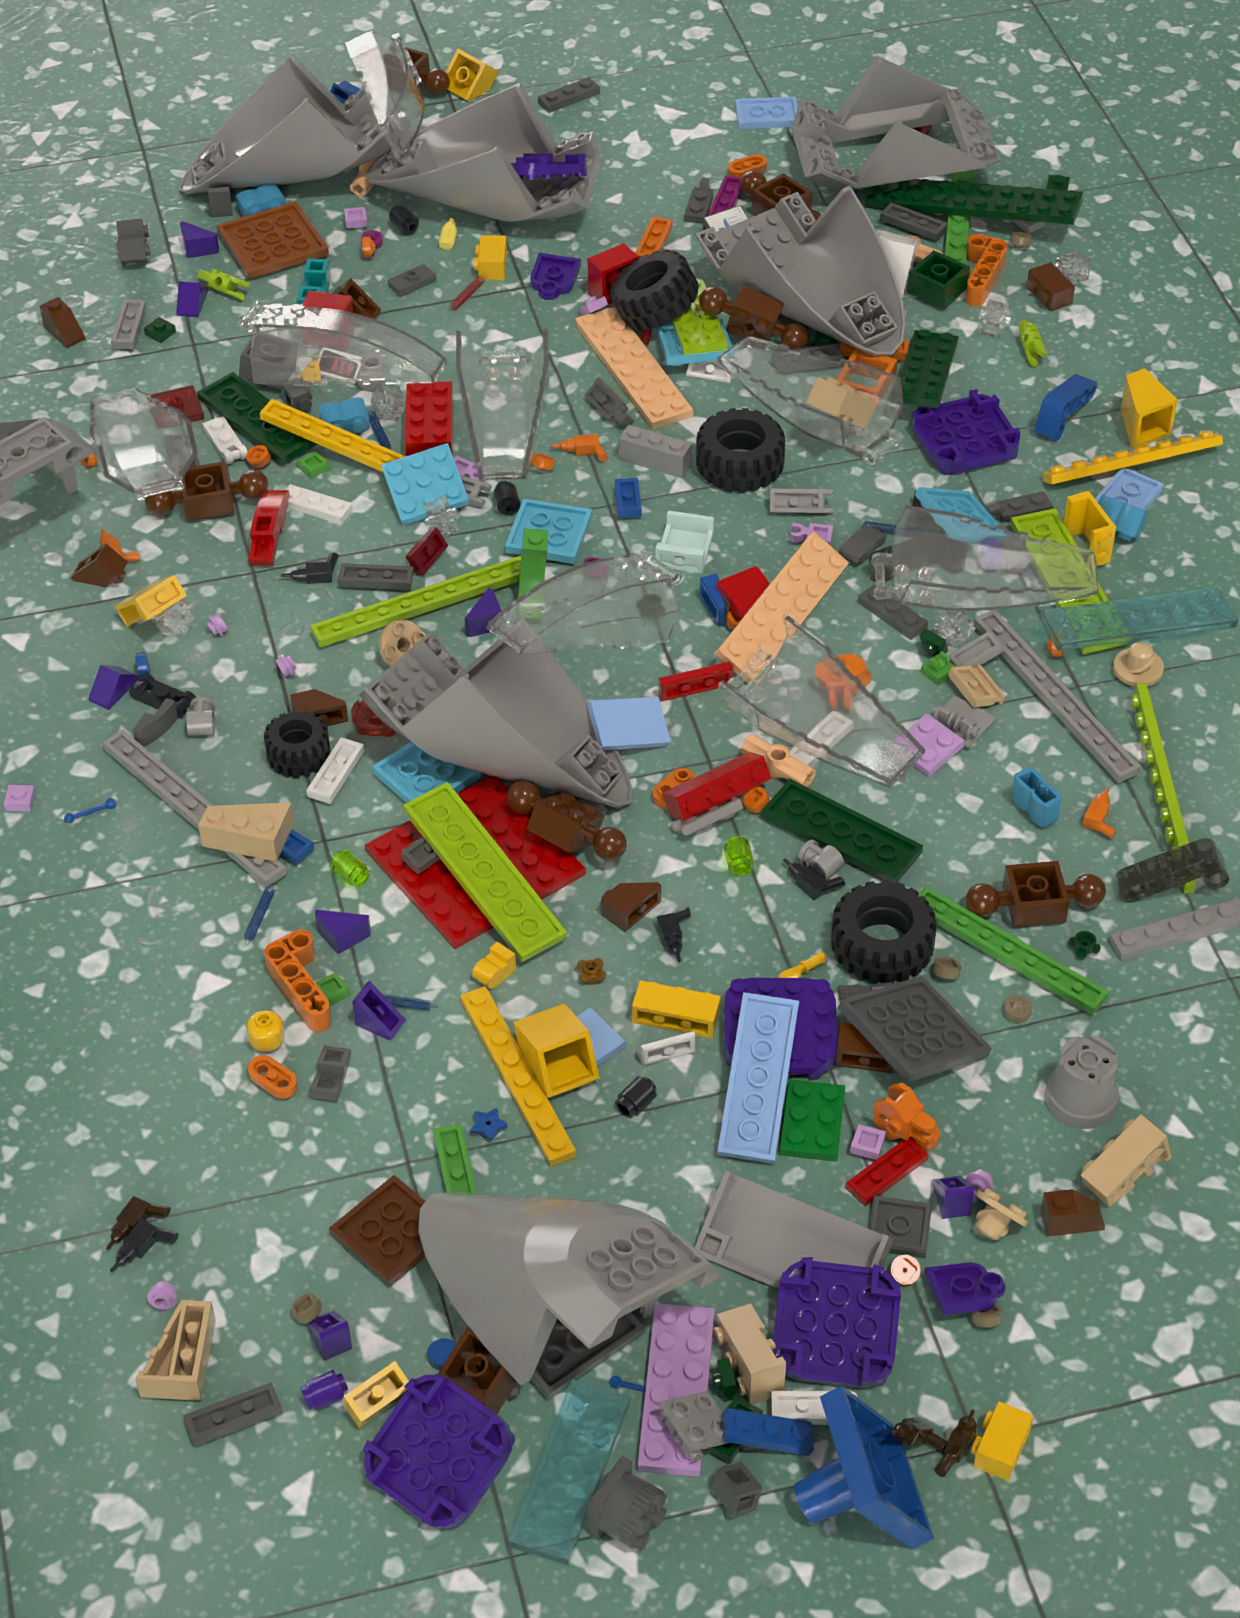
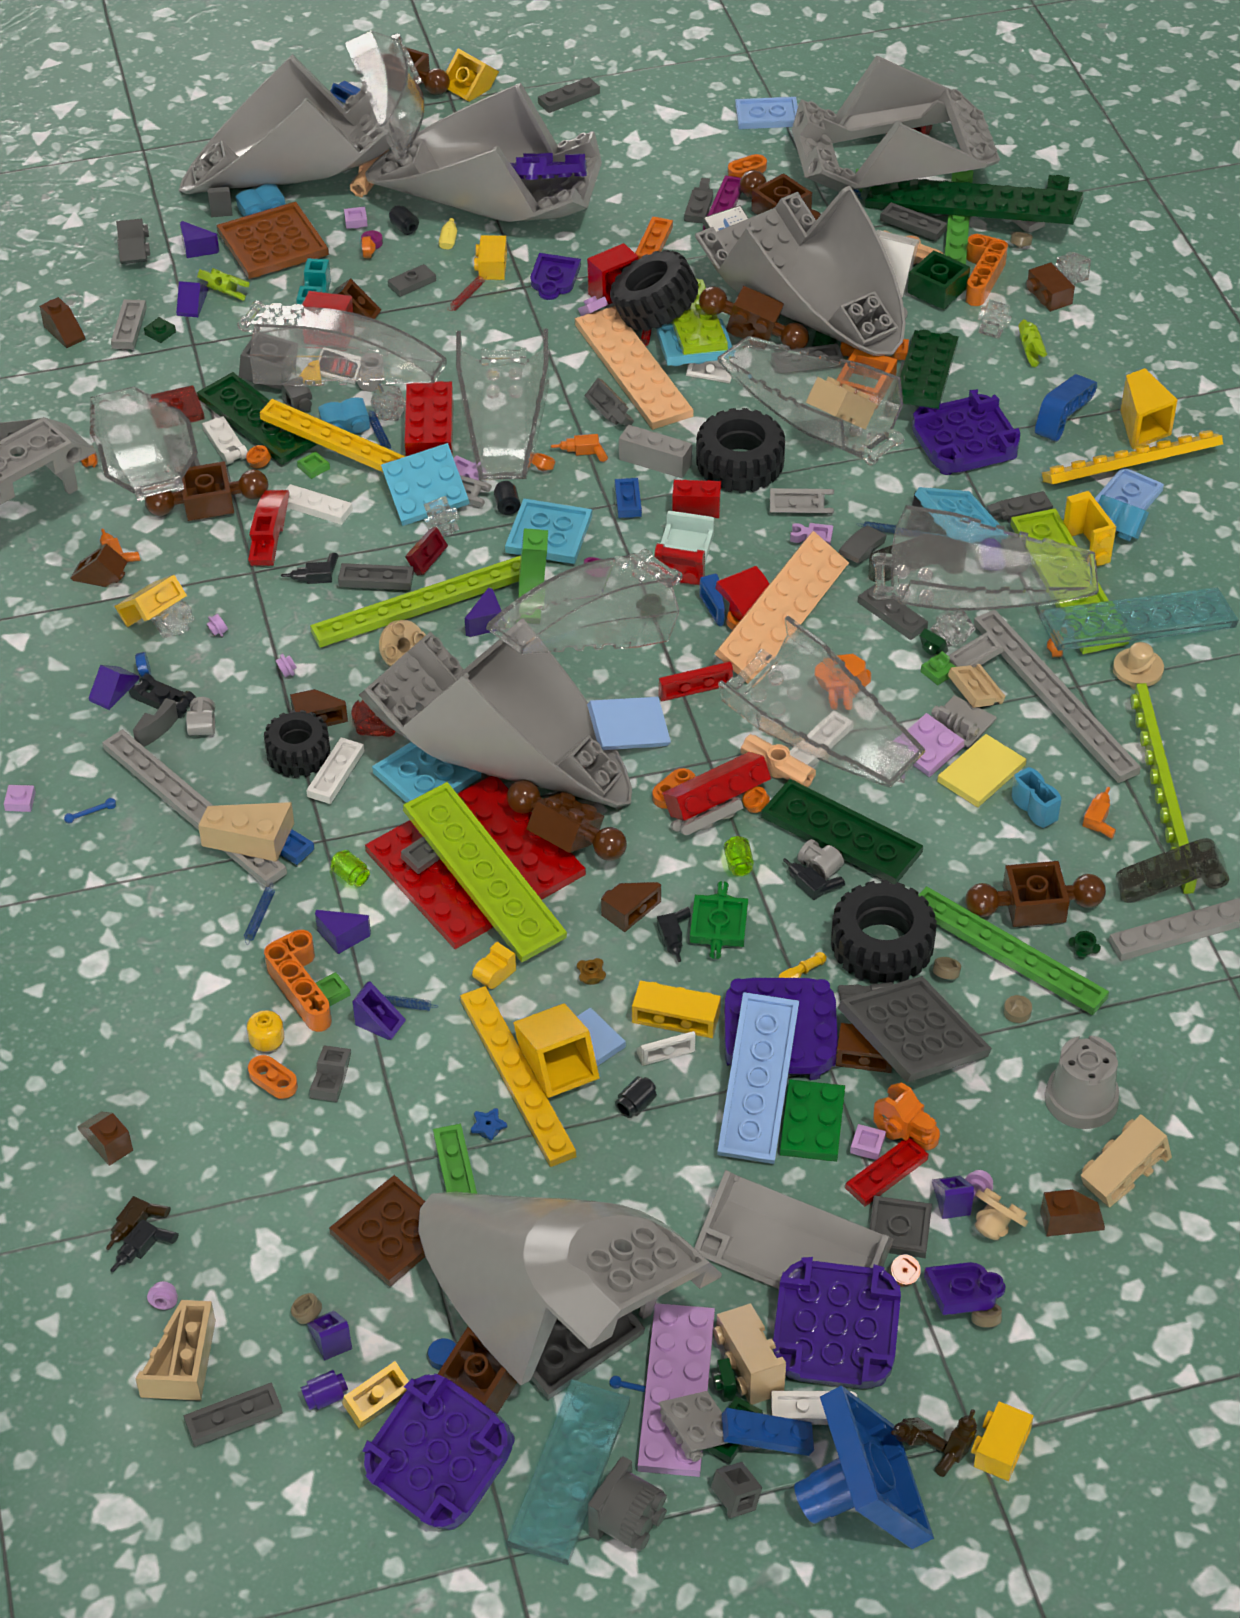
none -> reddish brown slope [77,1111,133,1166]
none -> red plate [655,543,705,585]
none -> red brick [672,480,721,518]
none -> green plate [690,881,748,959]
none -> light yellow tile [937,734,1027,807]

